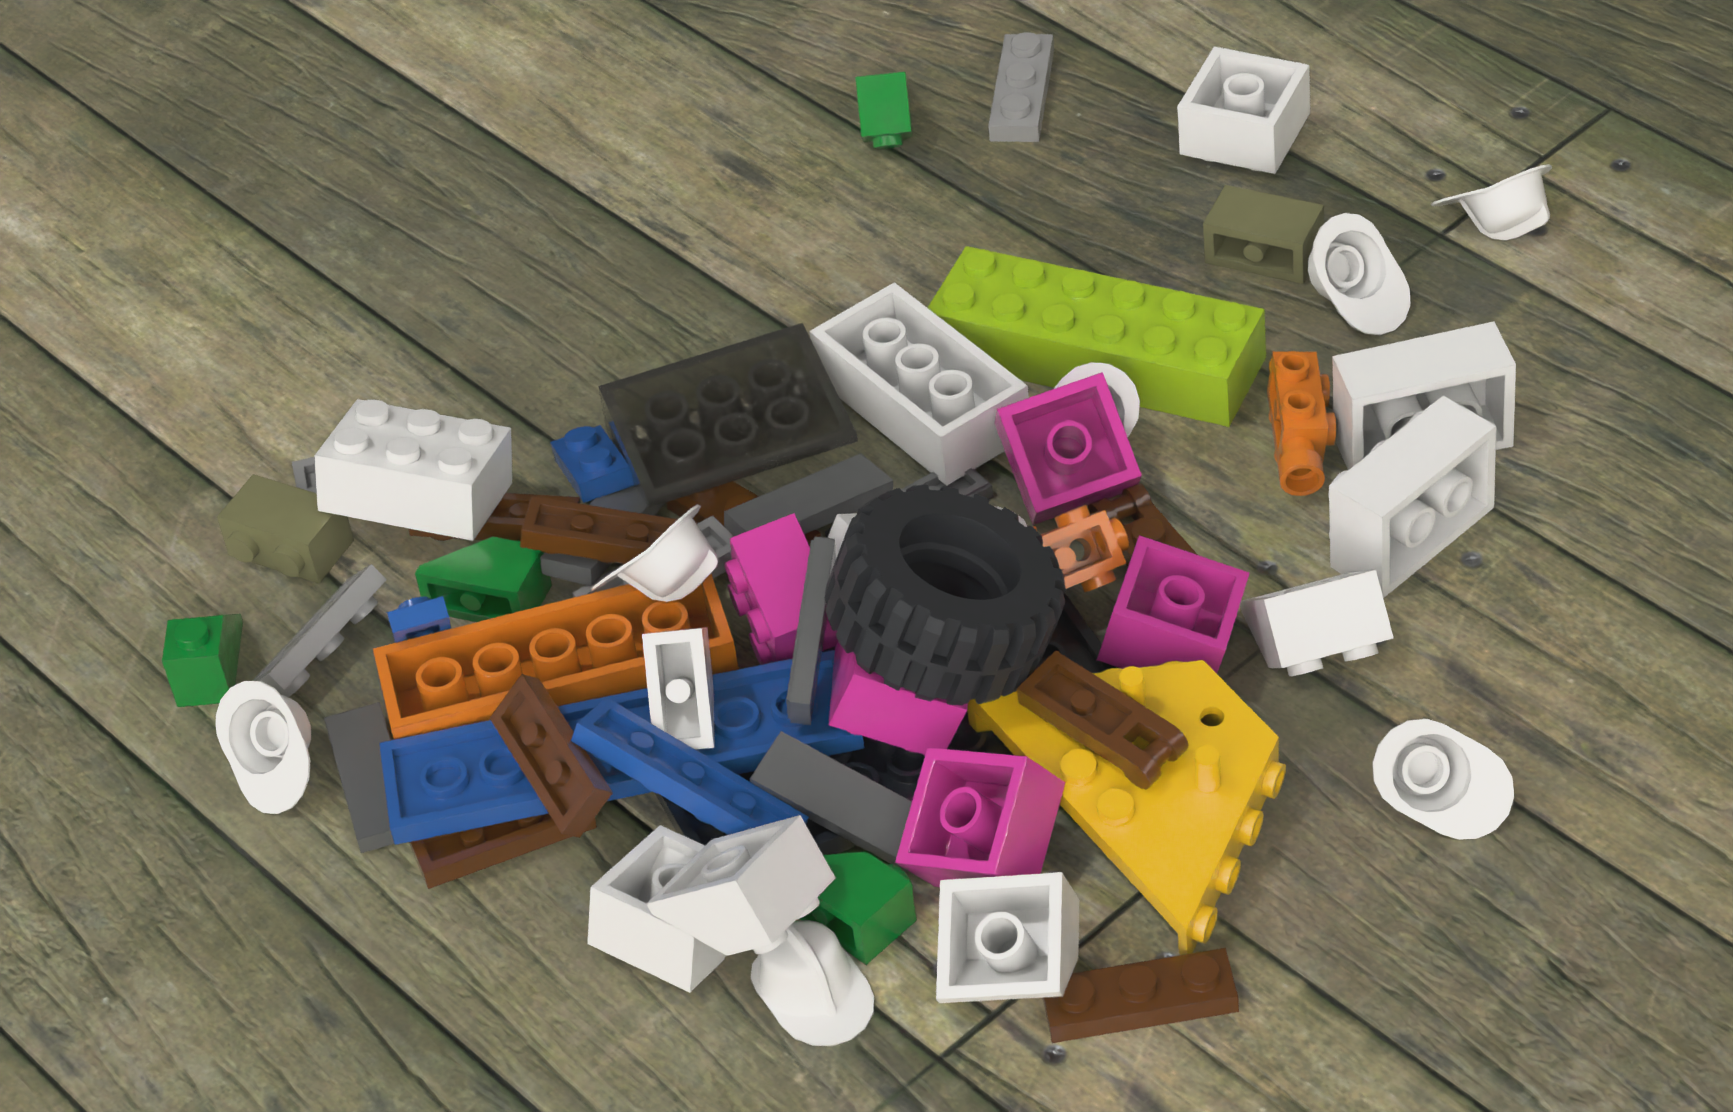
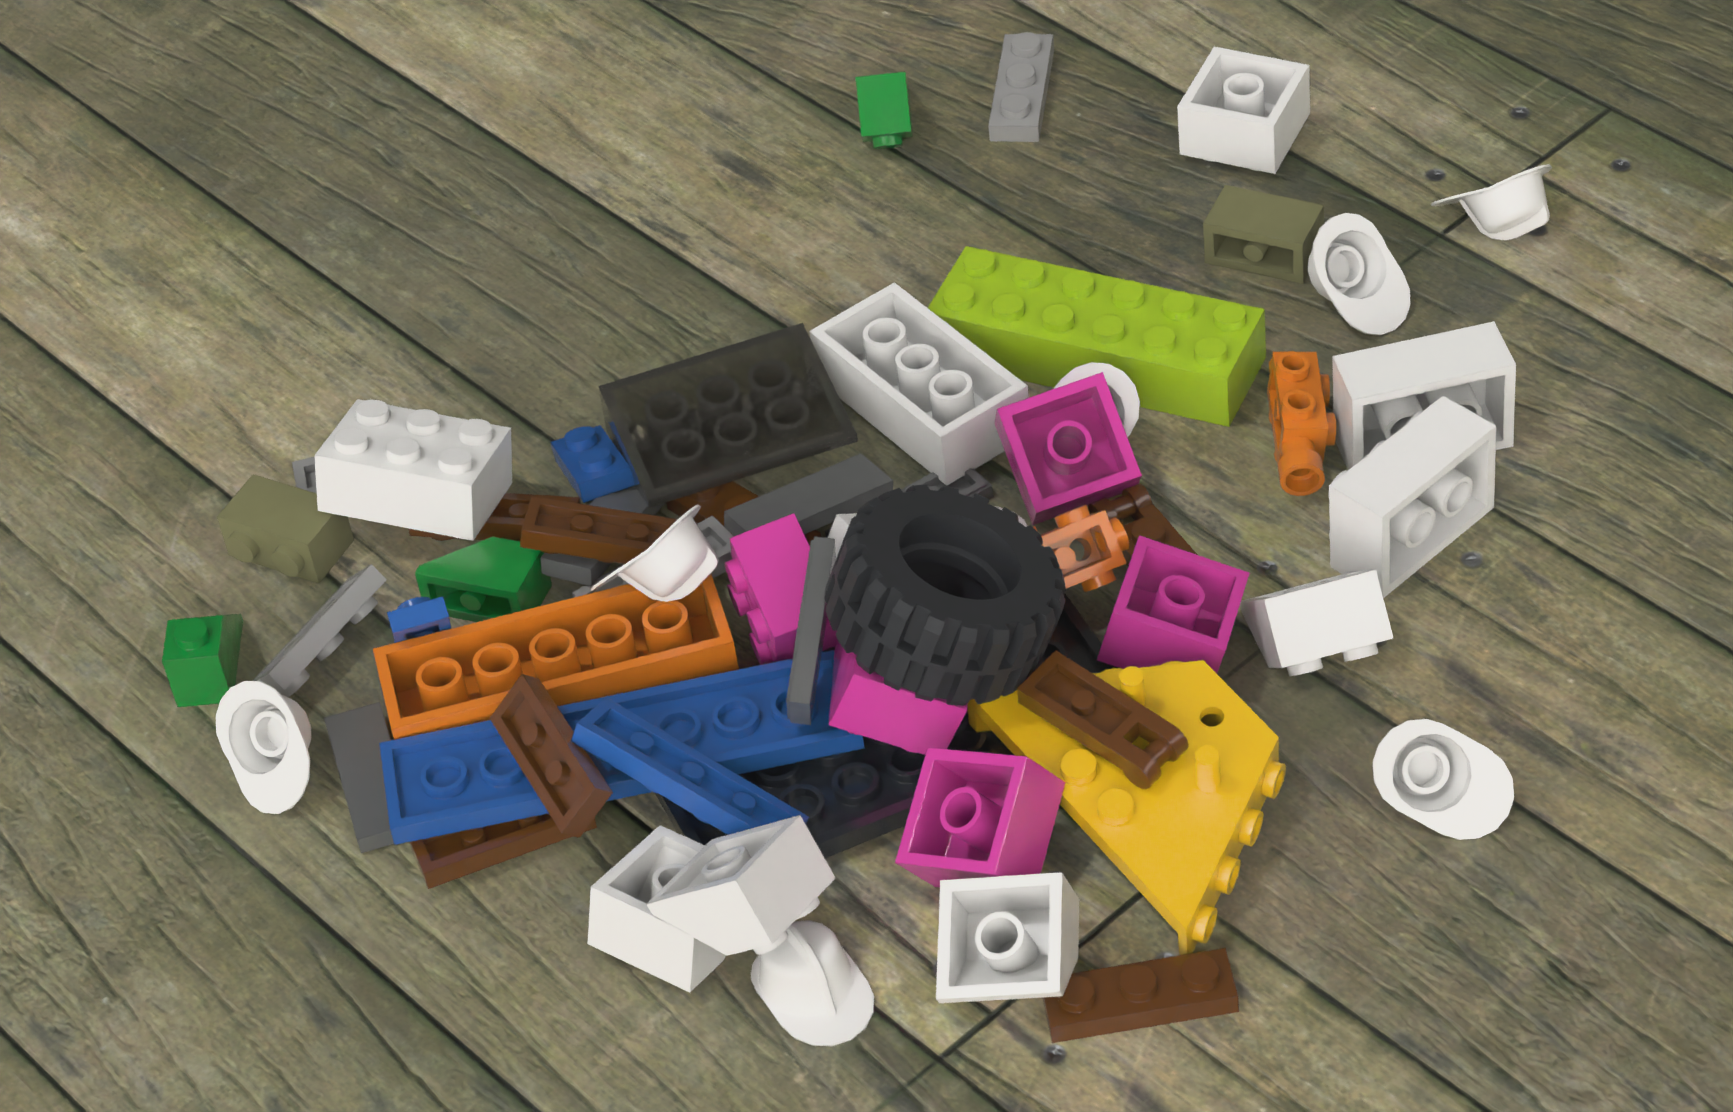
white slope [642,627,715,750] -> none
dark grey tile [750,731,912,872] -> none
green slope [800,851,917,965] -> none

